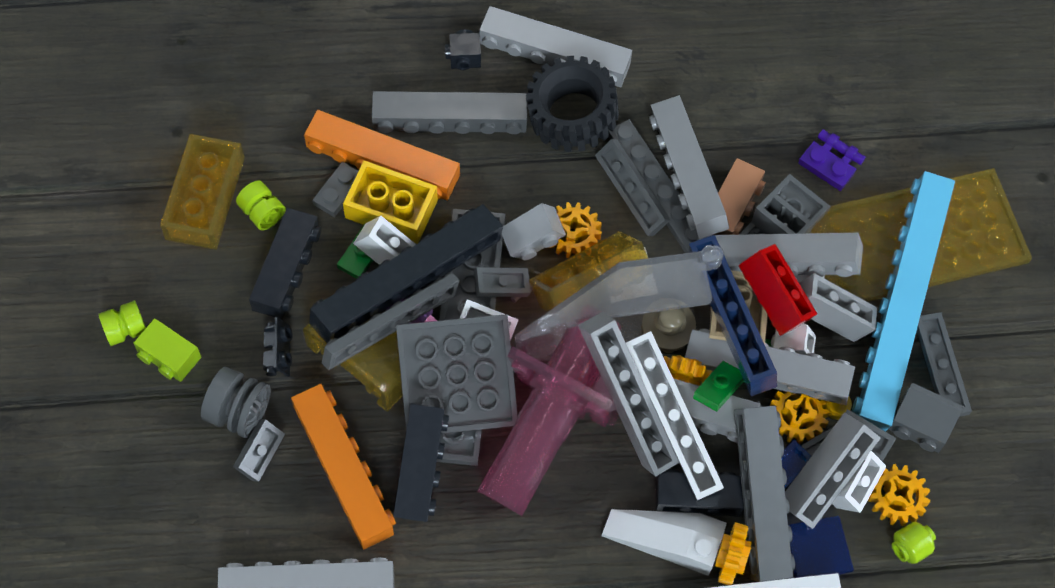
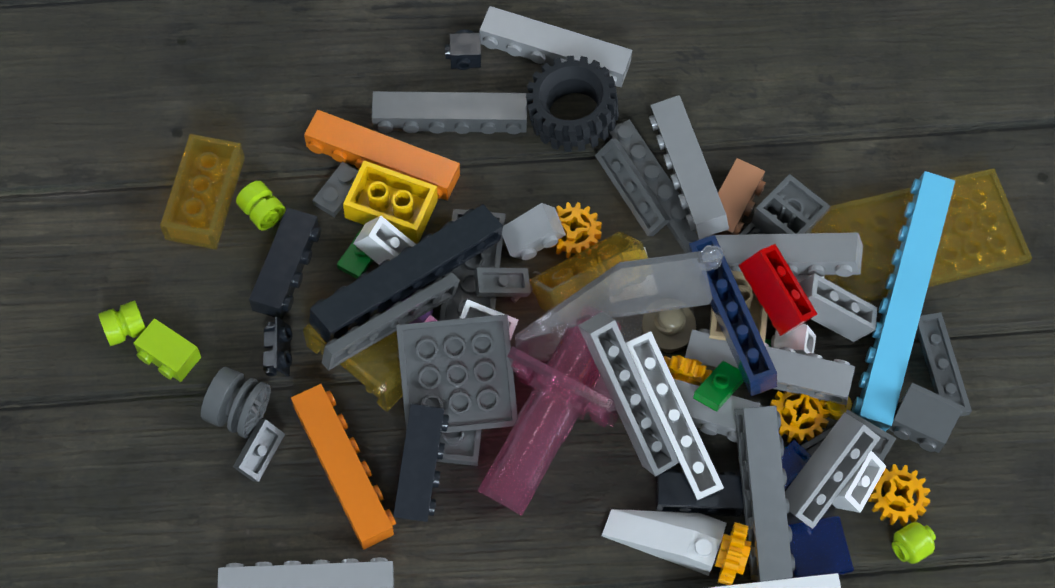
dark purple plate [798,129,866,191] -> none

